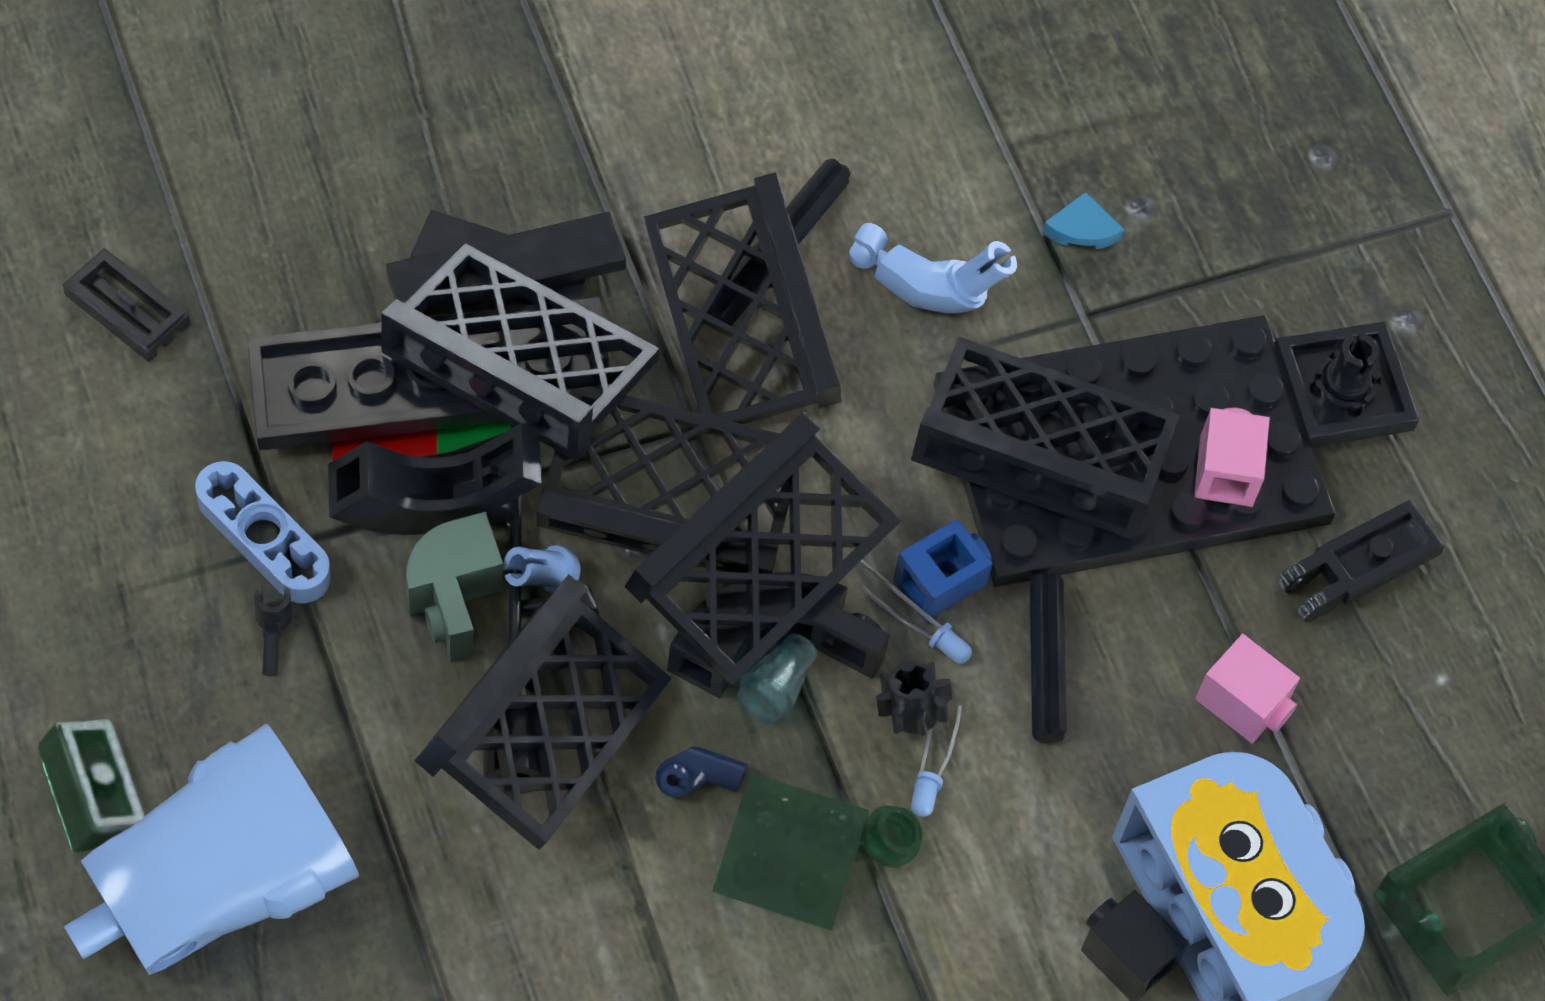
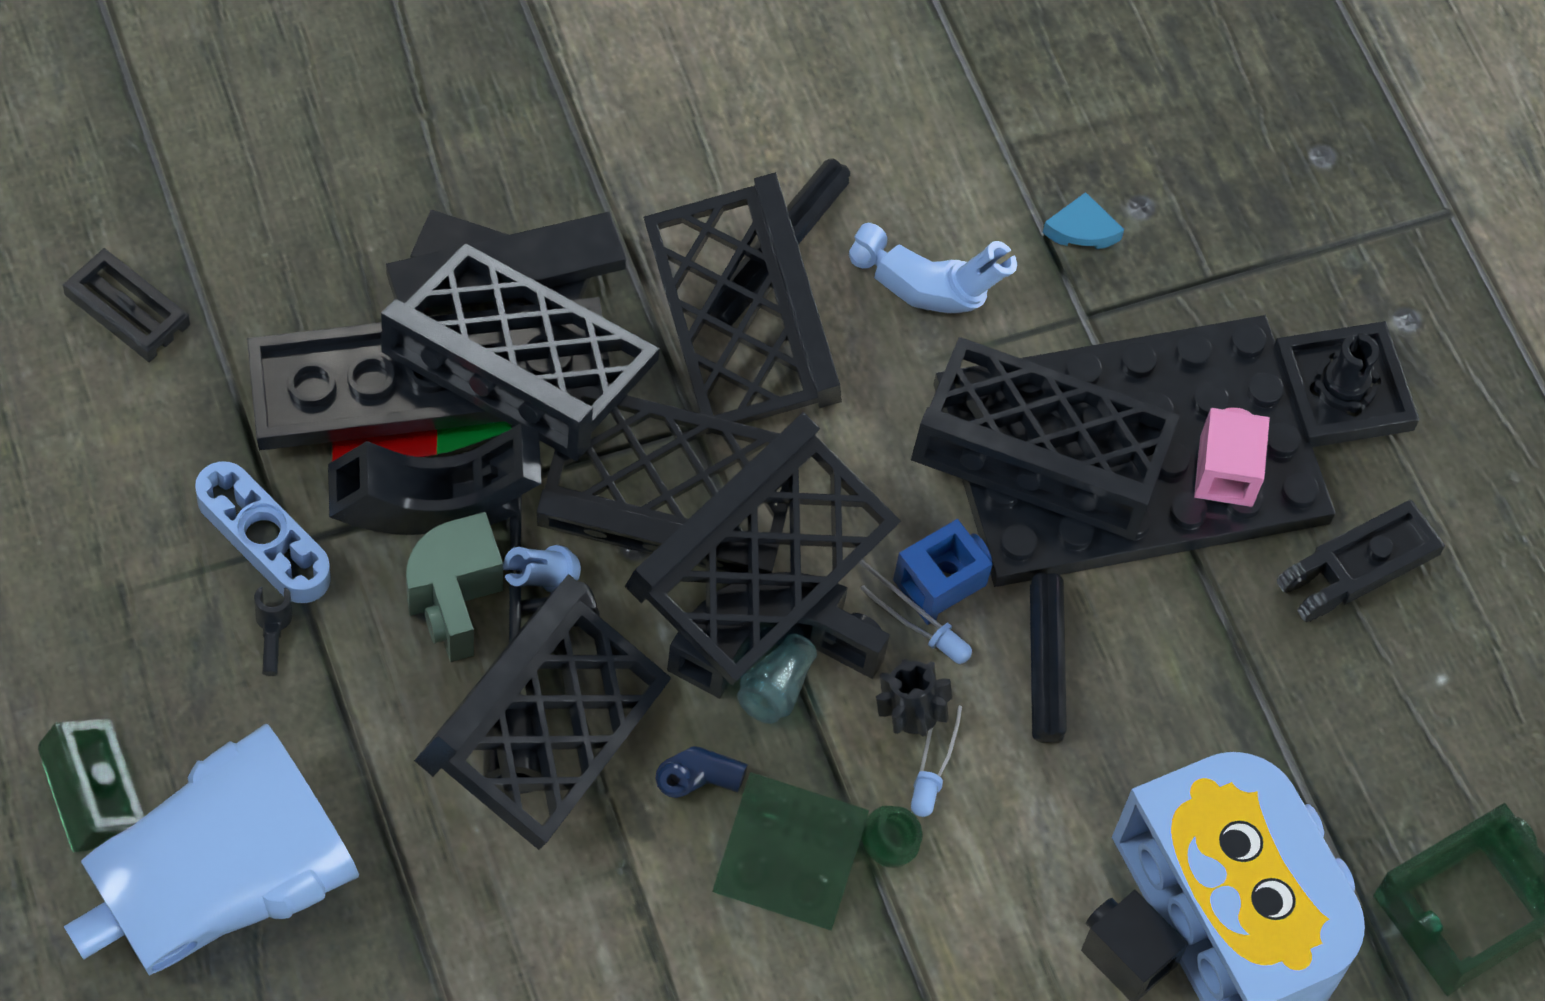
bright pink brick [1195,633,1300,744] -> none

